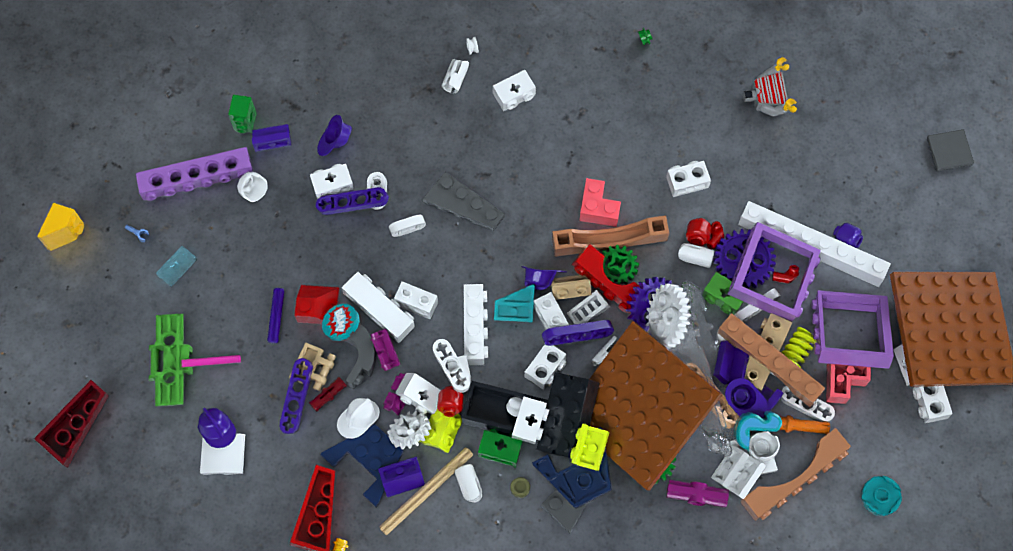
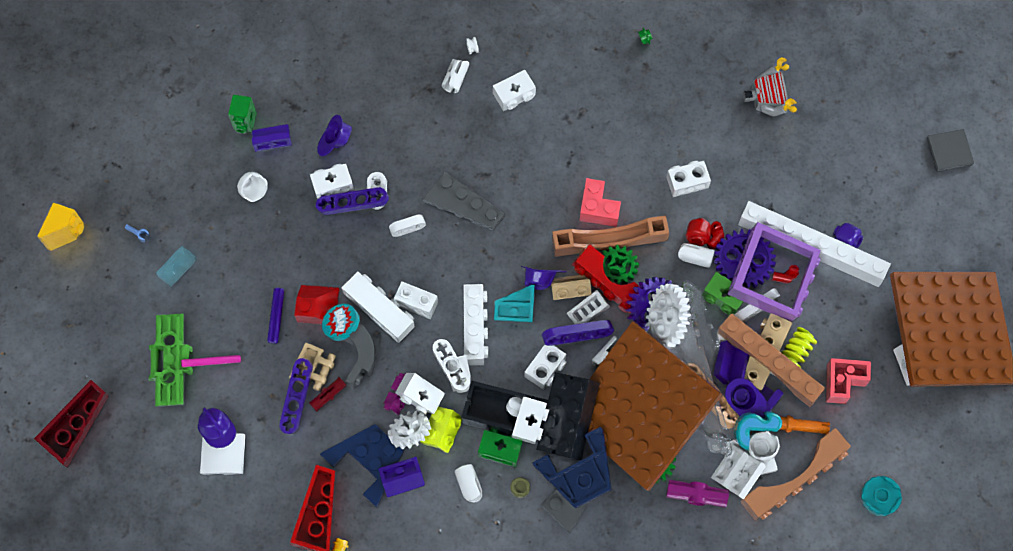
medium lavender brick [136,147,253,201] -> none
white piece [337,398,380,439] -> none
magenta hinge [370,329,401,371] -> none
tan axle [380,447,473,535] -> none
red head [437,386,464,417] -> none
white brick [534,292,569,330] -> none
neon yellow bracket [570,424,609,471] -> none
white beam [781,386,835,422] -> none
medium lavender window [811,290,894,369] -> none
white brick [913,386,953,423] -> none

